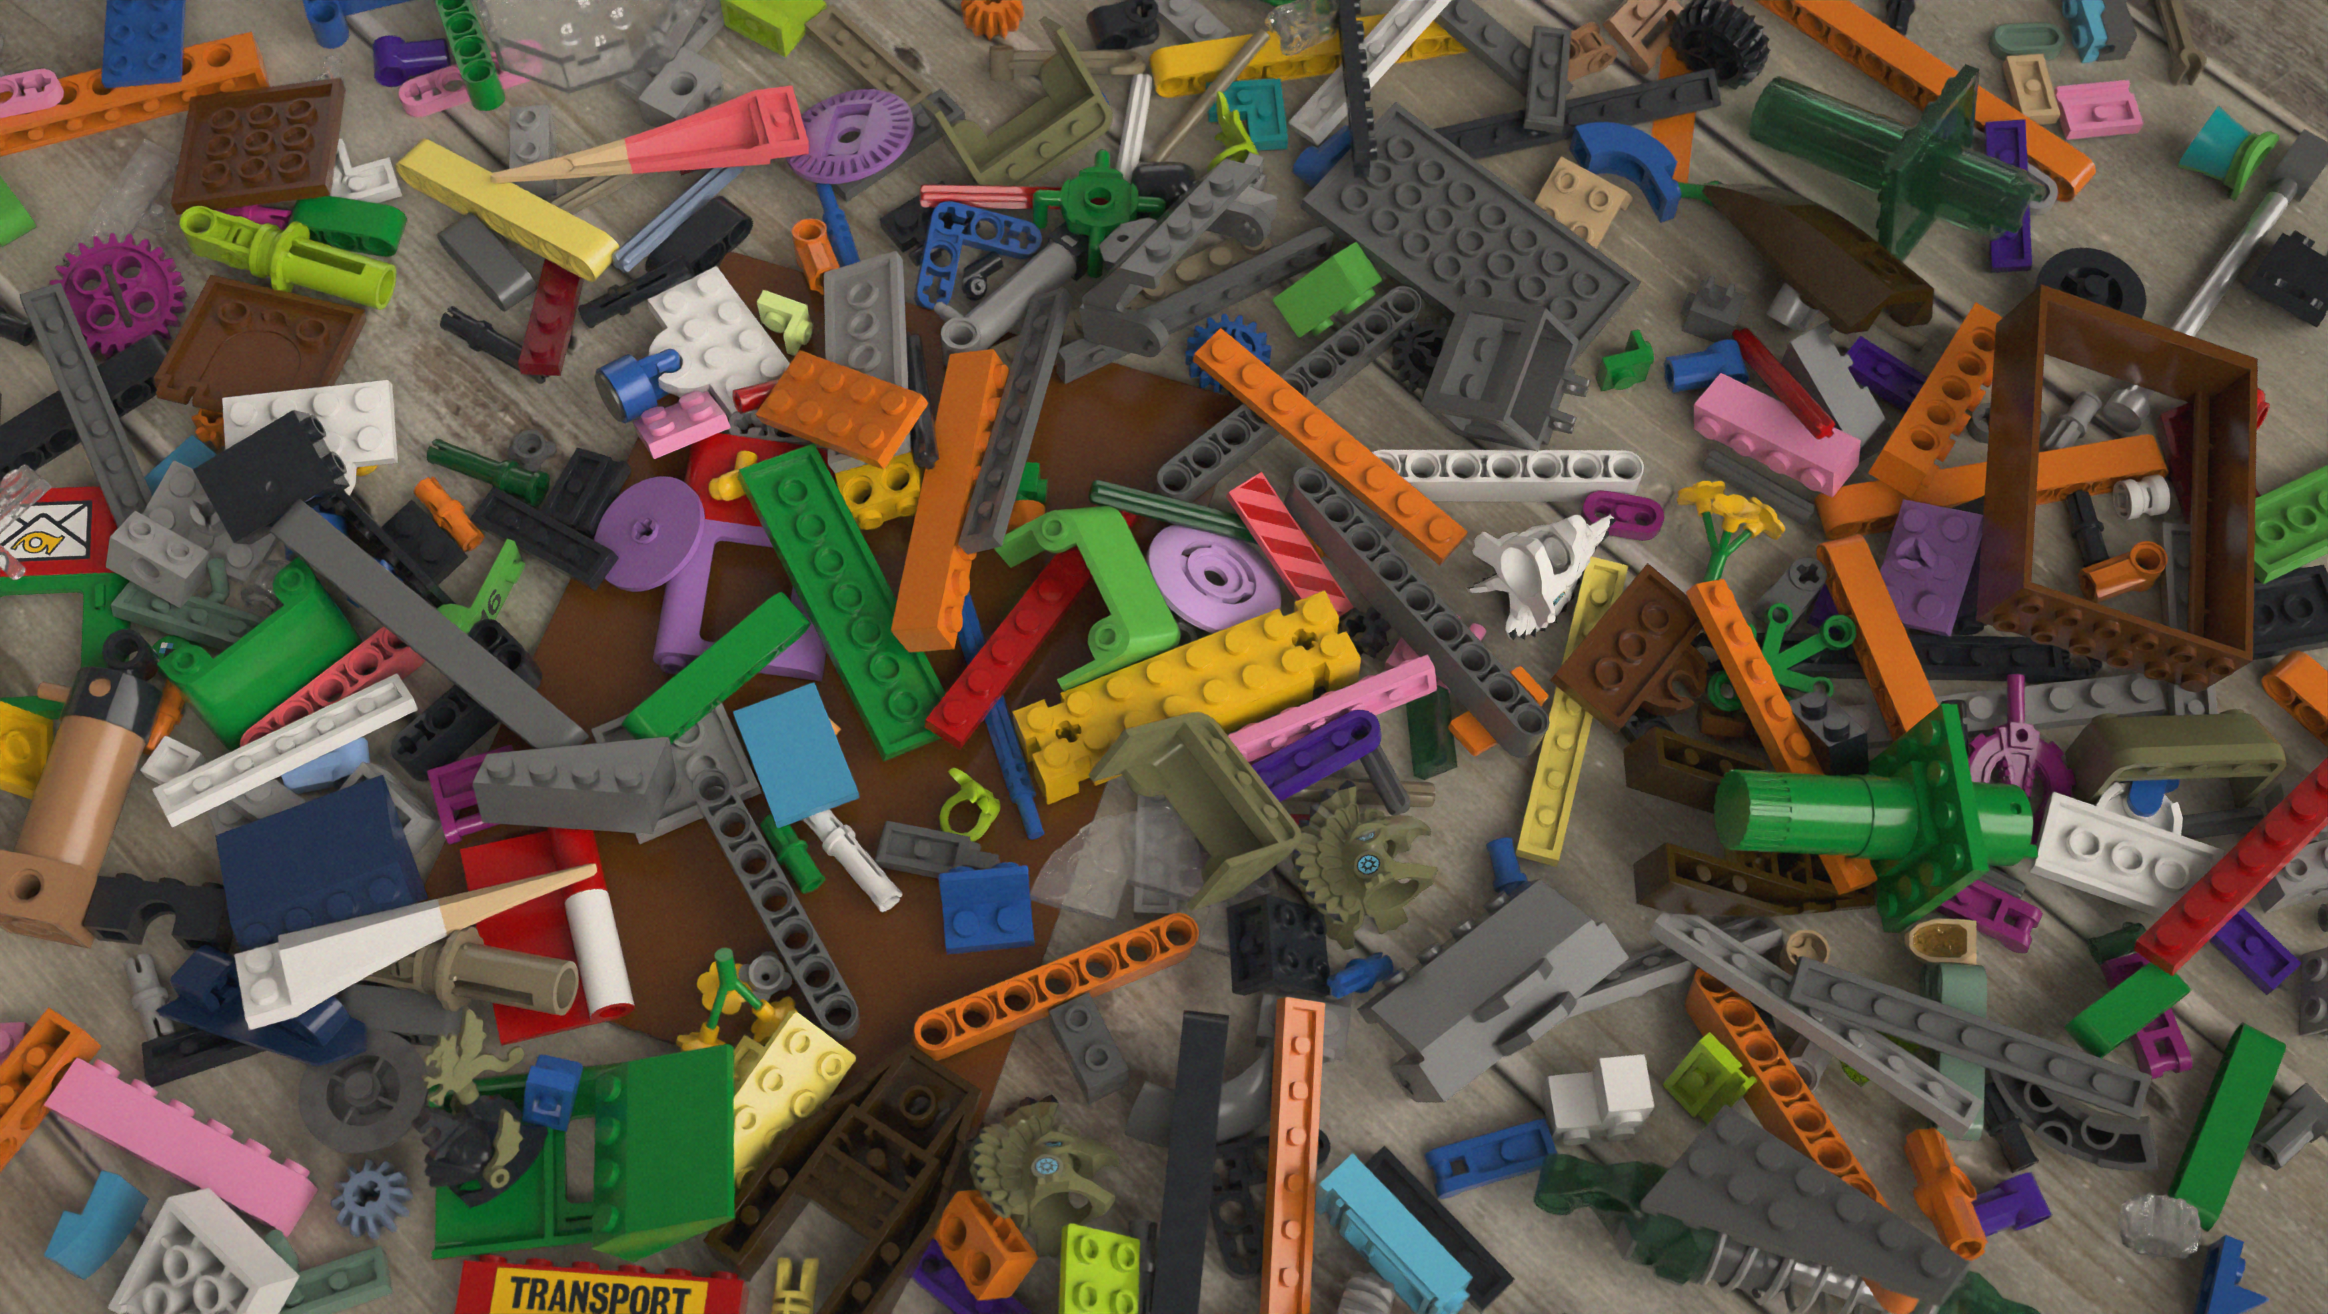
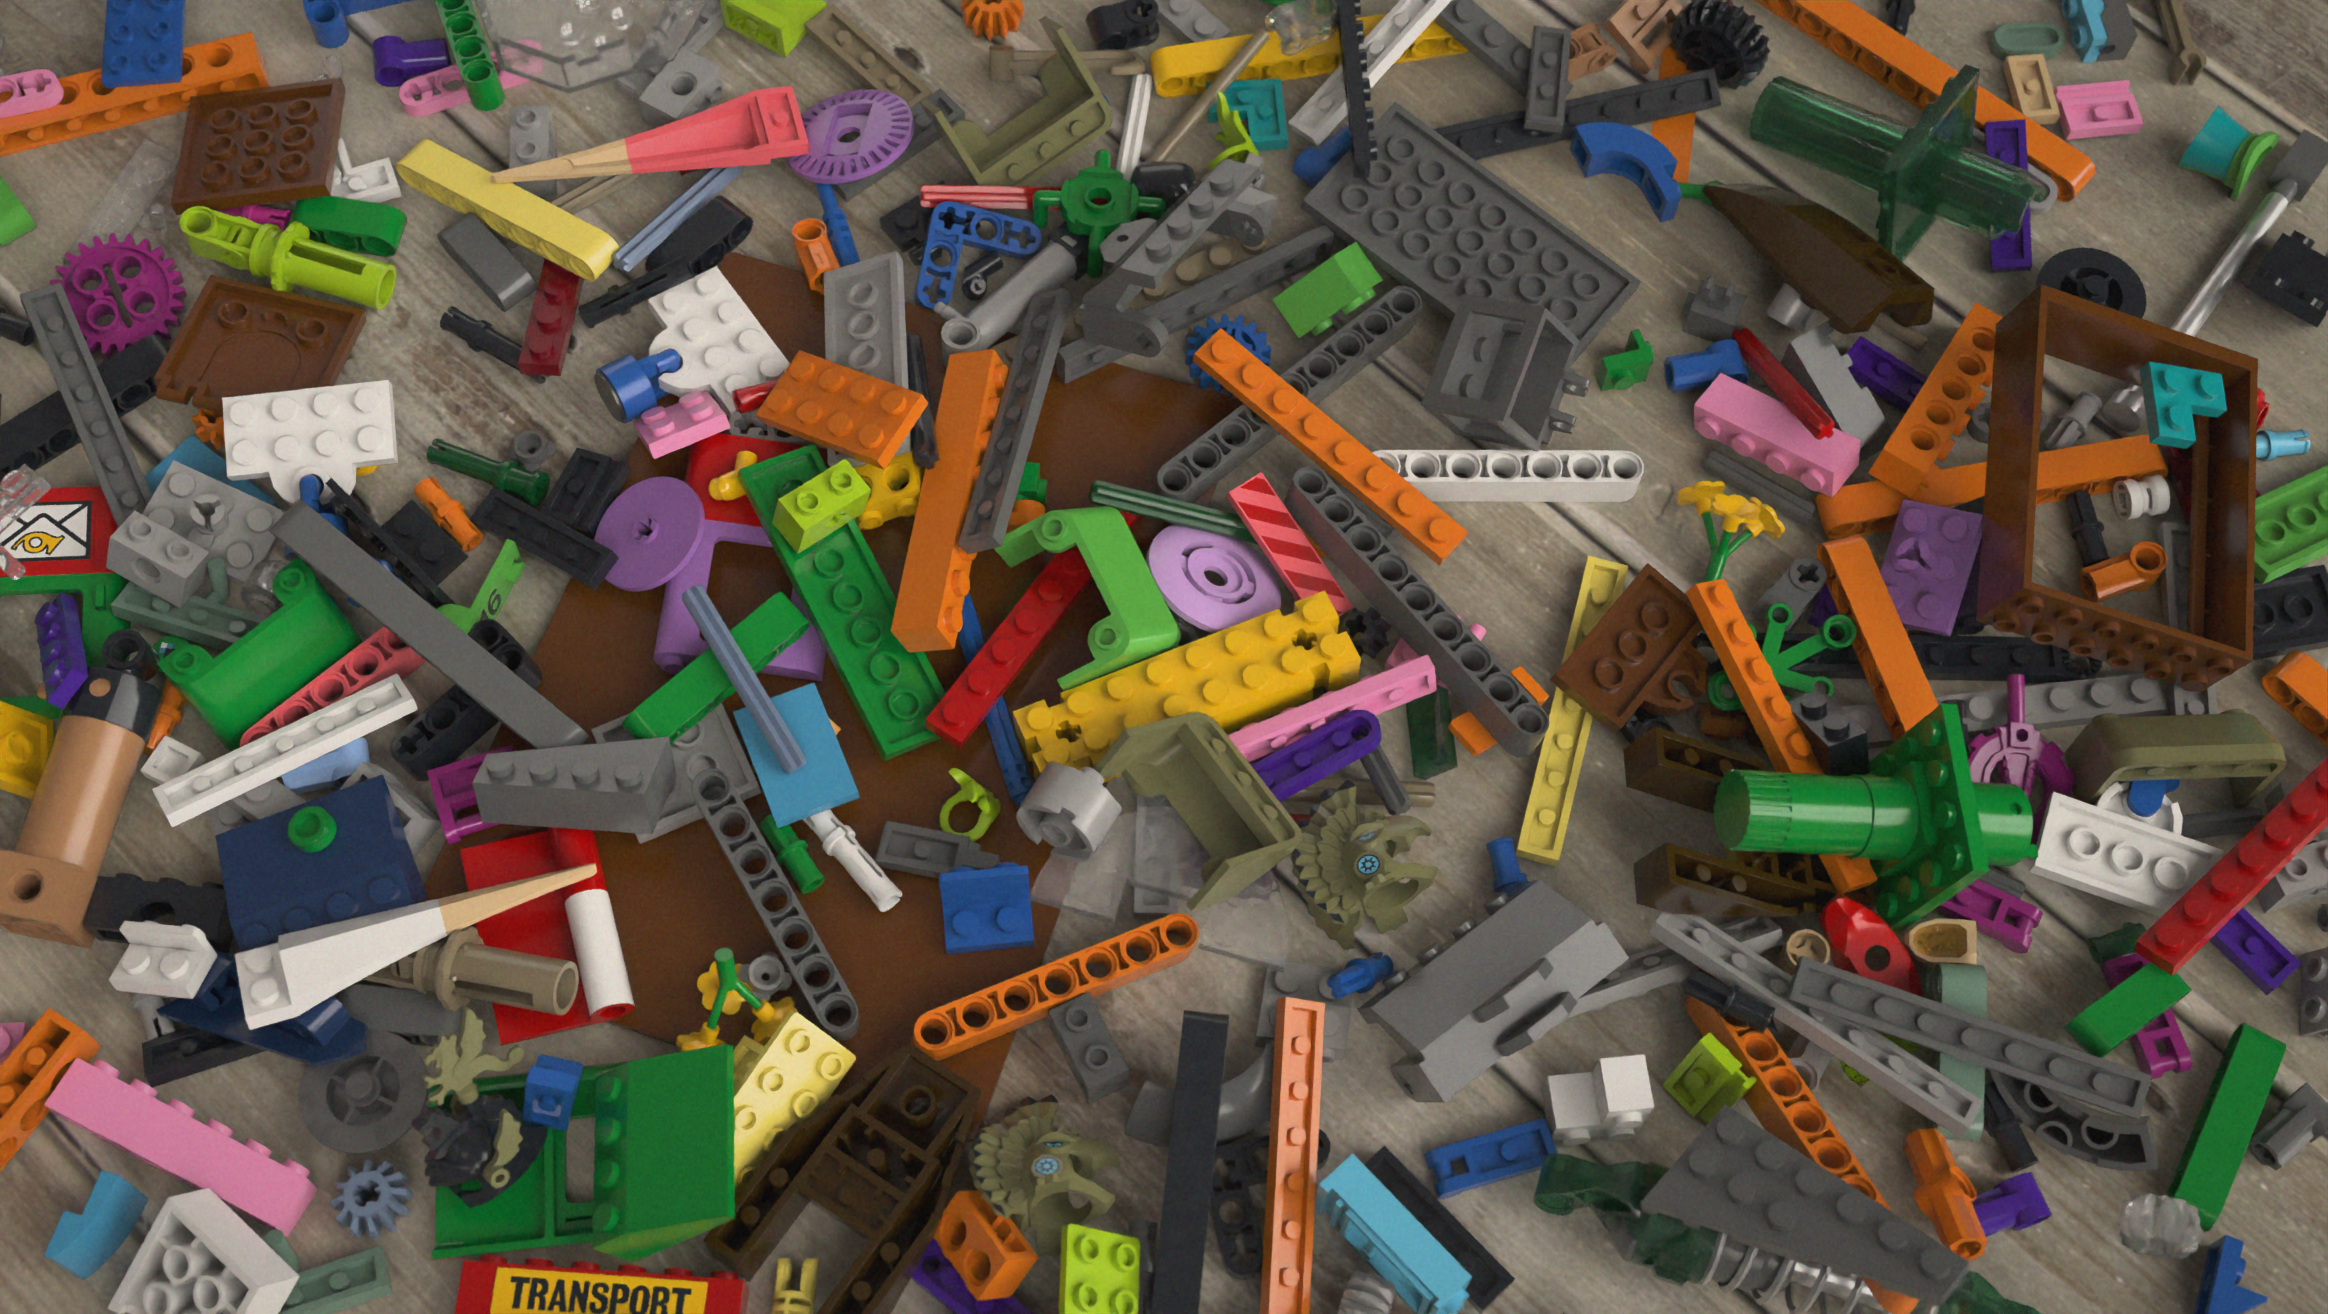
black piece [193,410,350,545] -> none
yellowish green bracket [757,290,813,356] -> none
black bracket [1226,894,1331,998] -> none
black gear [1391,317,1450,397] -> none
white piece [1466,514,1616,640] -> none
tan bracket [1534,156,1633,249] -> none
magenta plate [1581,490,1664,541] -> none
none -> dark purple plate [34,592,88,709]
none -> white bracket [109,921,218,999]
none -> green tile [287,806,337,853]
none -> sand blue axle [682,585,806,774]
none -> lime brick [772,458,871,554]
none -> light grey brick [1016,761,1122,863]
none -> black axle [1684,970,1776,1034]
none -> red piece [1820,894,1925,998]
none -> teal plate [2140,361,2227,449]
none -> medium azure pin [2256,429,2310,462]

